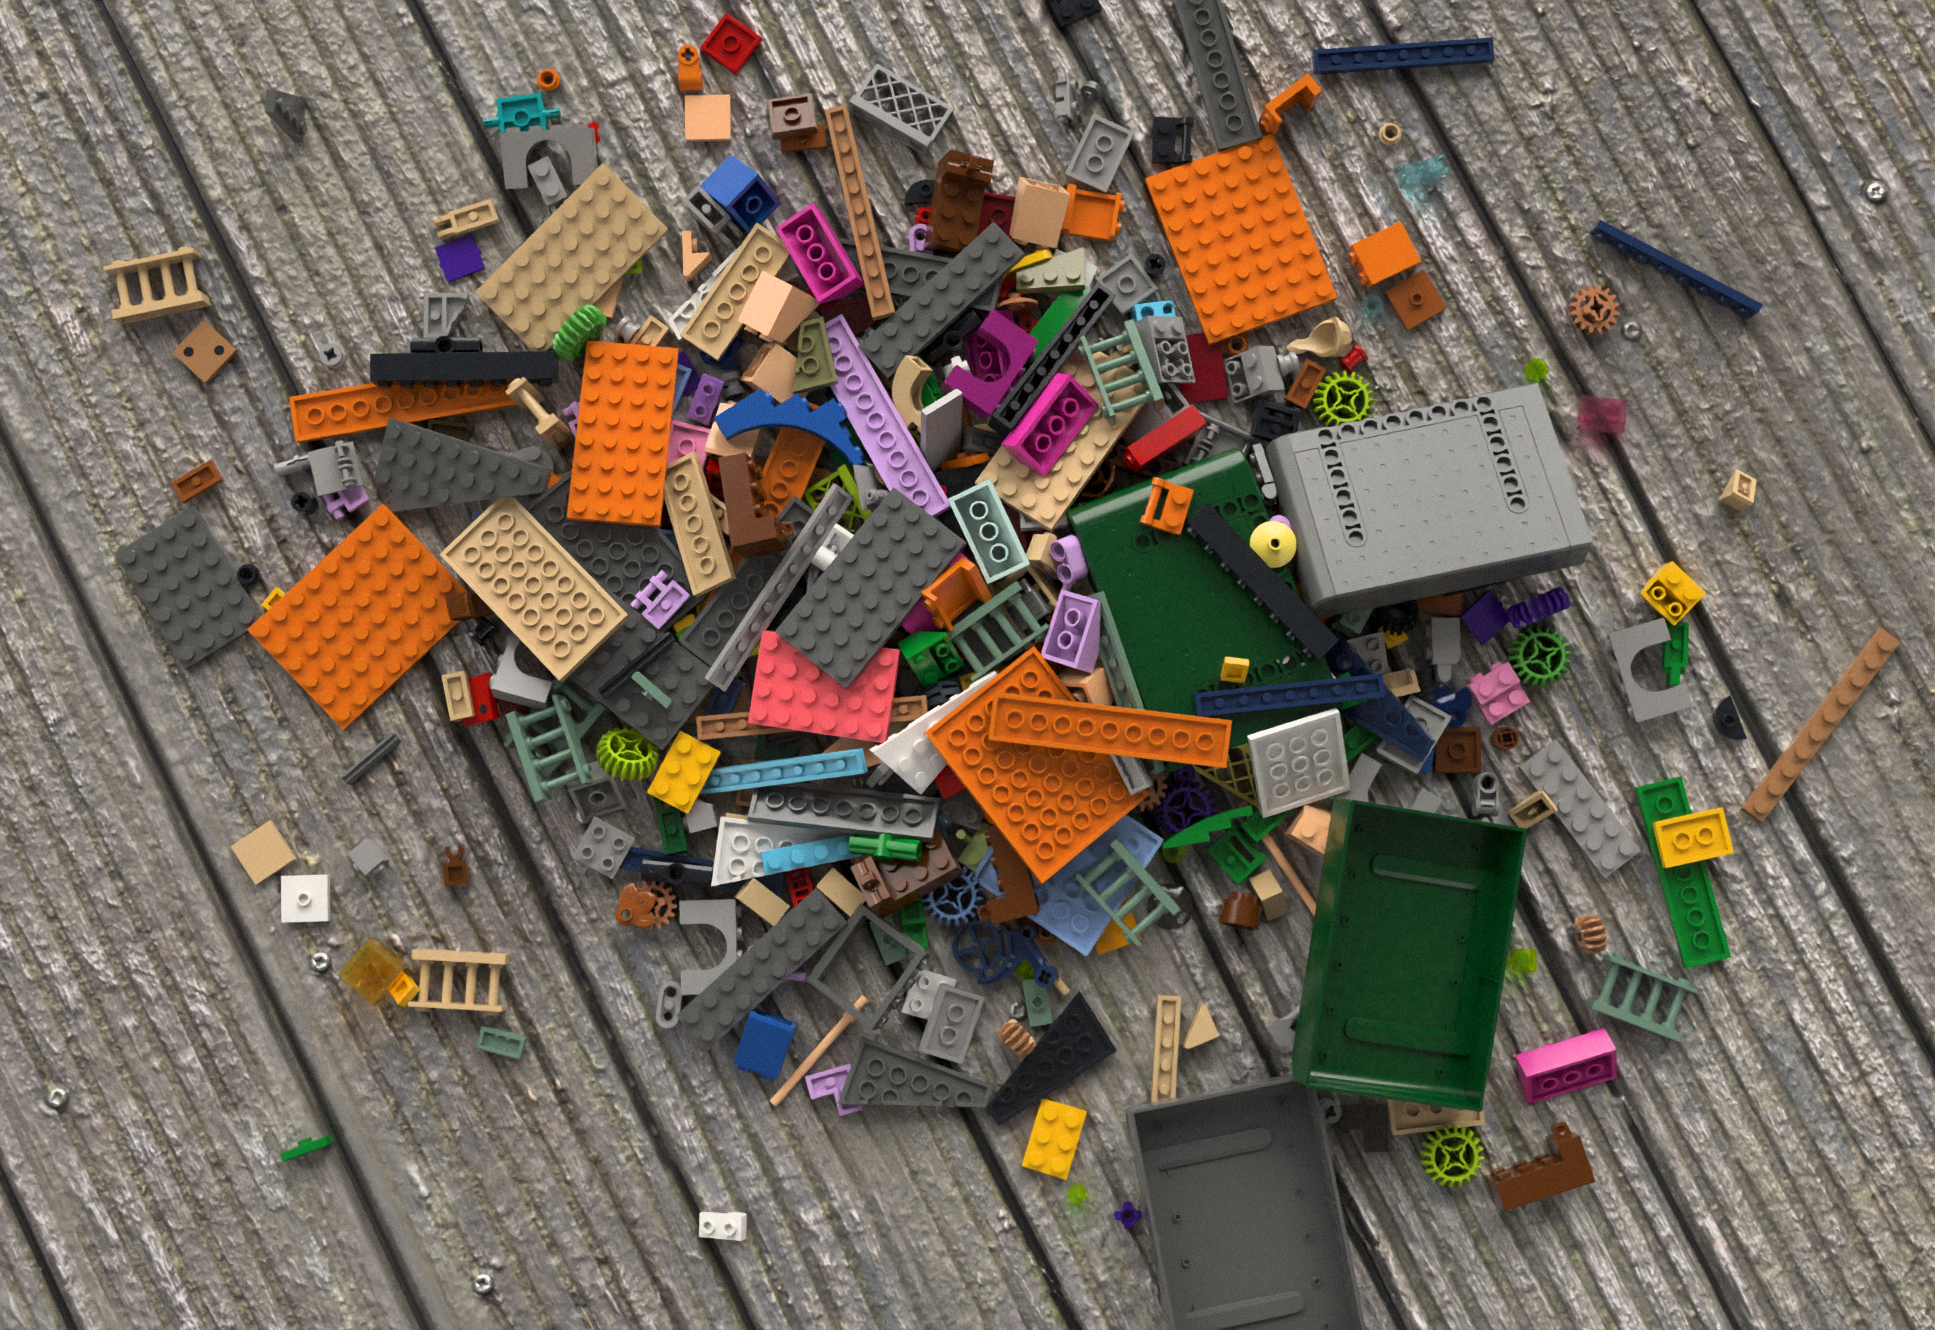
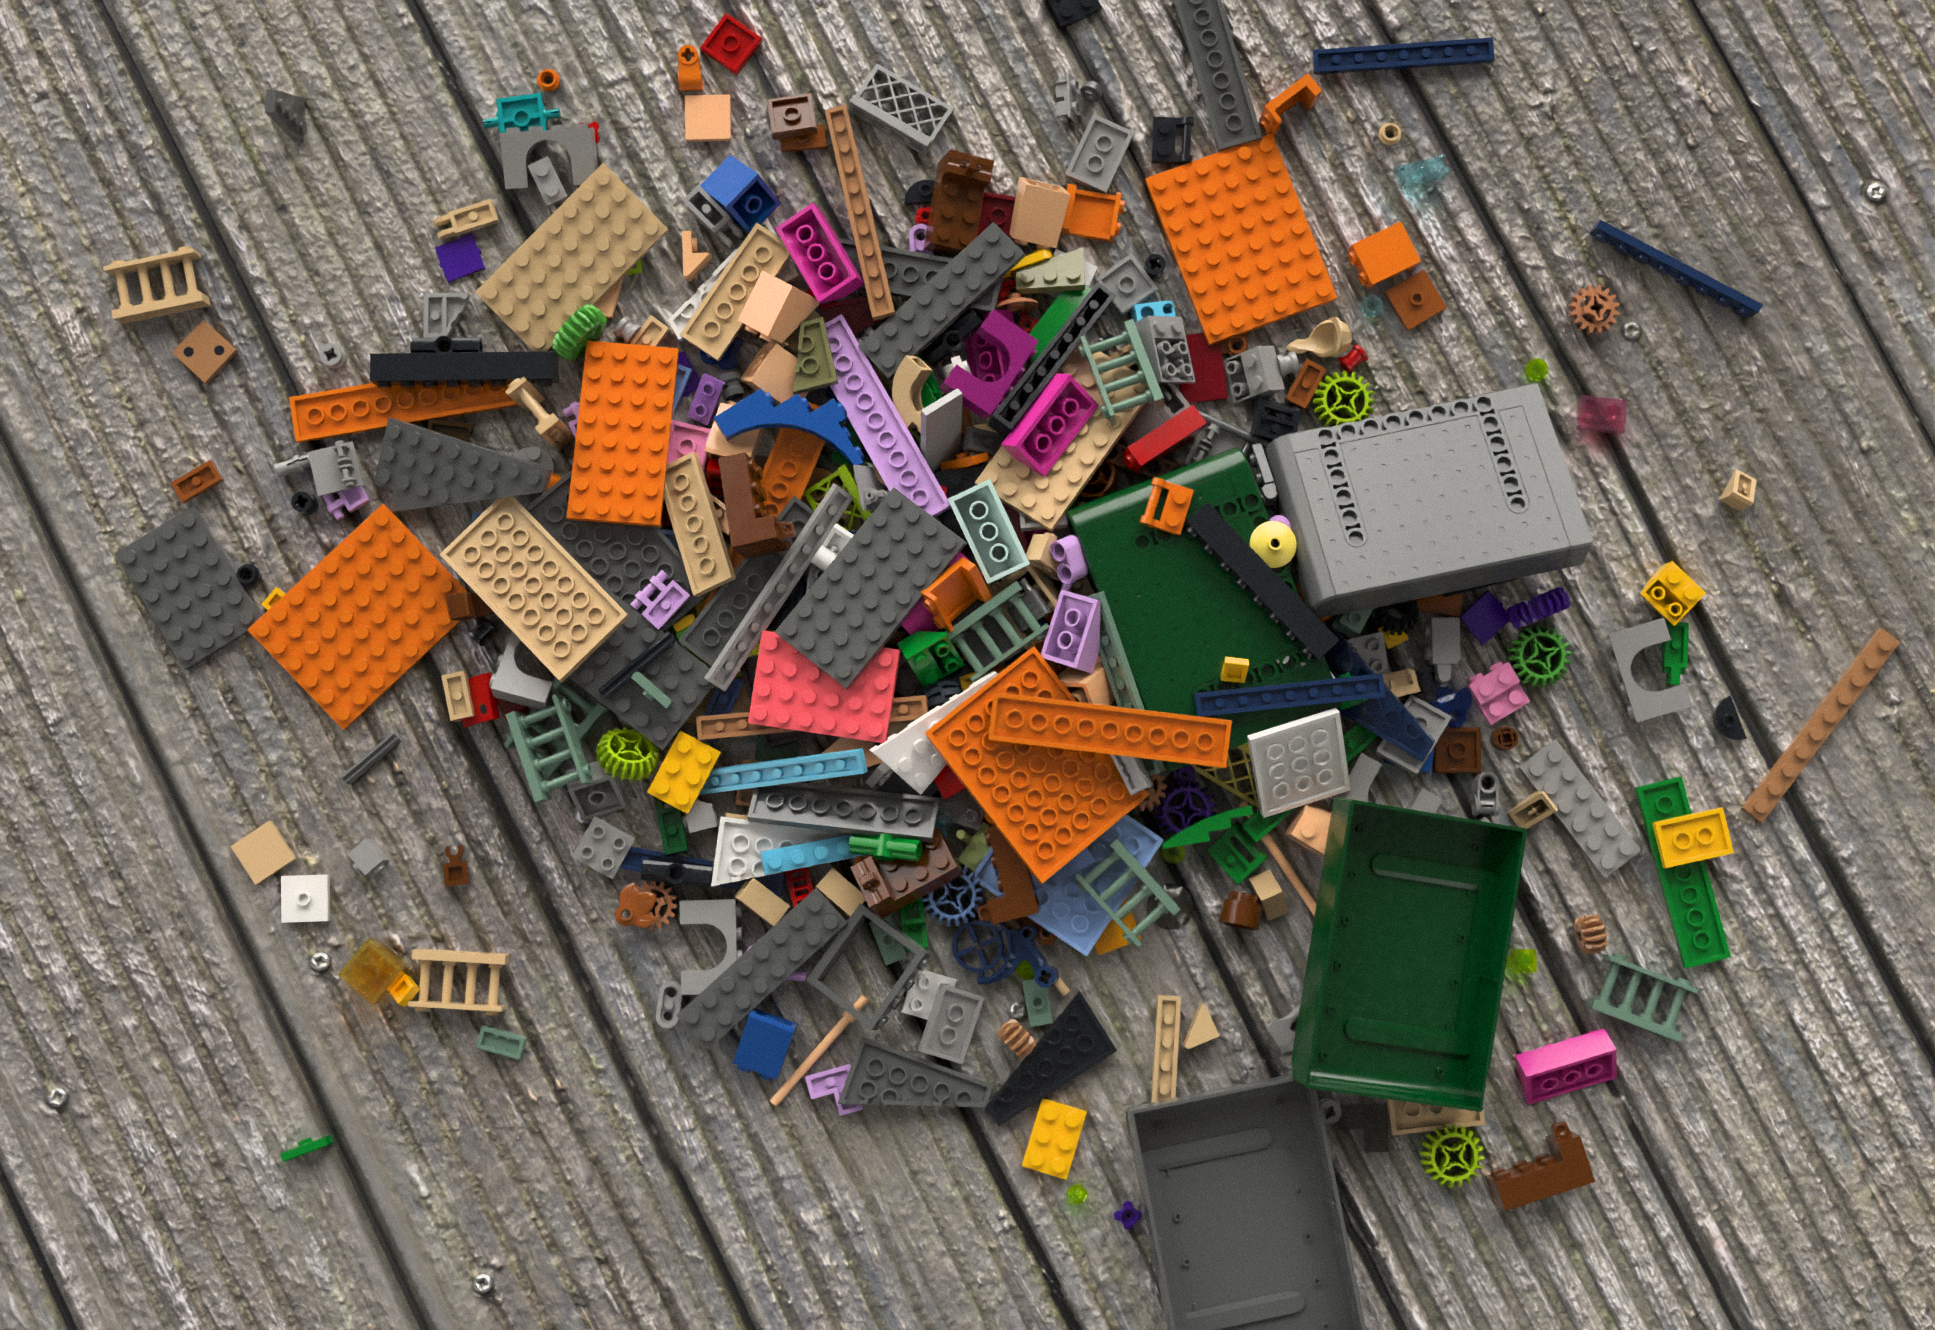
white plate [699,1212,747,1241] -> none

